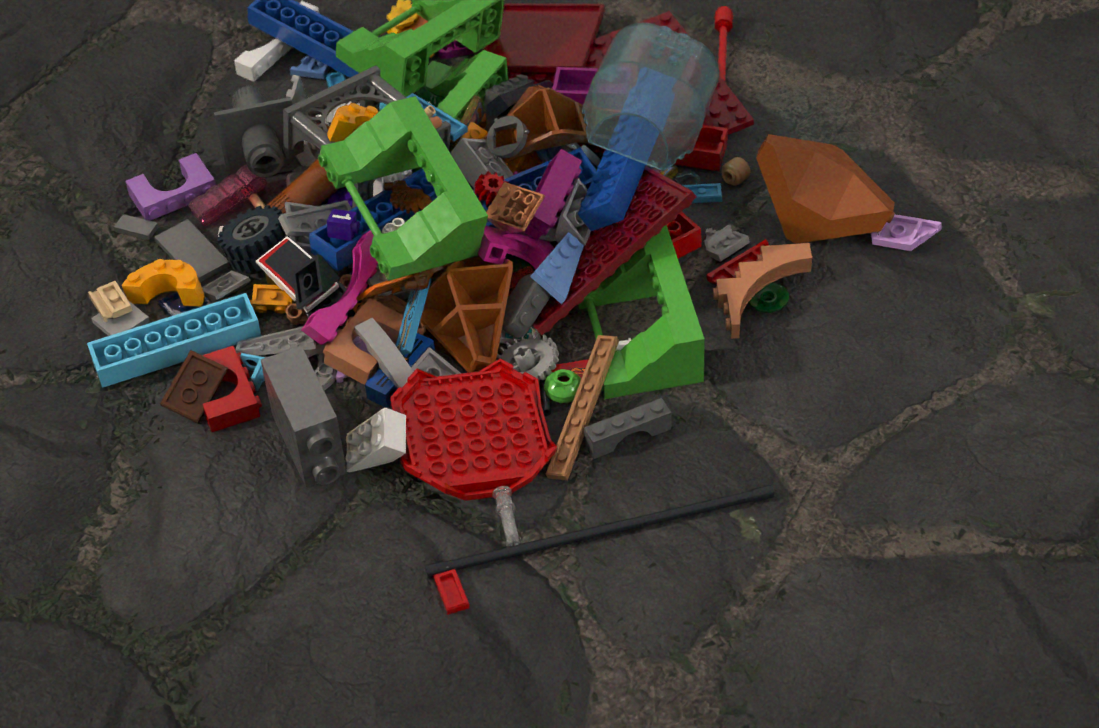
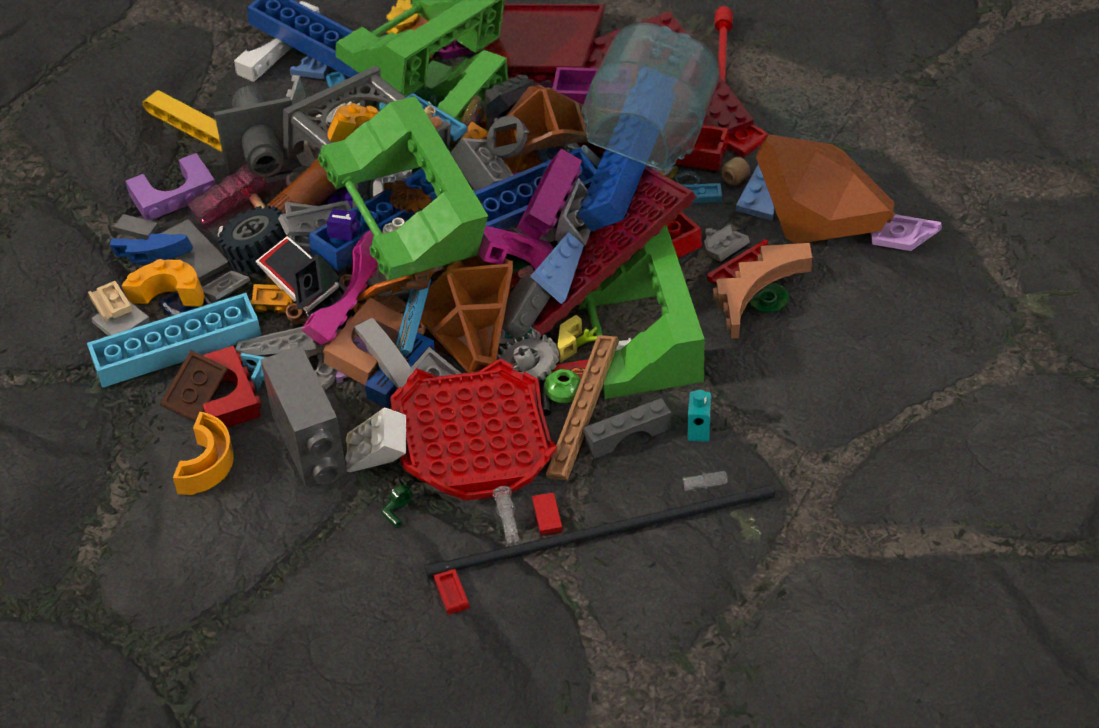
red gear [474,171,508,206] -> none
nougat slope [486,182,545,233] -> none
none -> blue slope [110,233,193,264]
none -> yellow beam [143,91,222,152]
none -> light orange brick [173,412,234,495]
none -> dark green plate [381,485,413,528]
none -> red tile [532,493,562,535]
none -> light yellow slope [558,315,582,362]
none -> lime bar [576,327,598,348]
none -> clear axle [683,471,728,491]
none -> teal torso [688,390,711,442]
none -> red tile [727,125,768,158]
none -> medium blue wing [736,164,775,221]

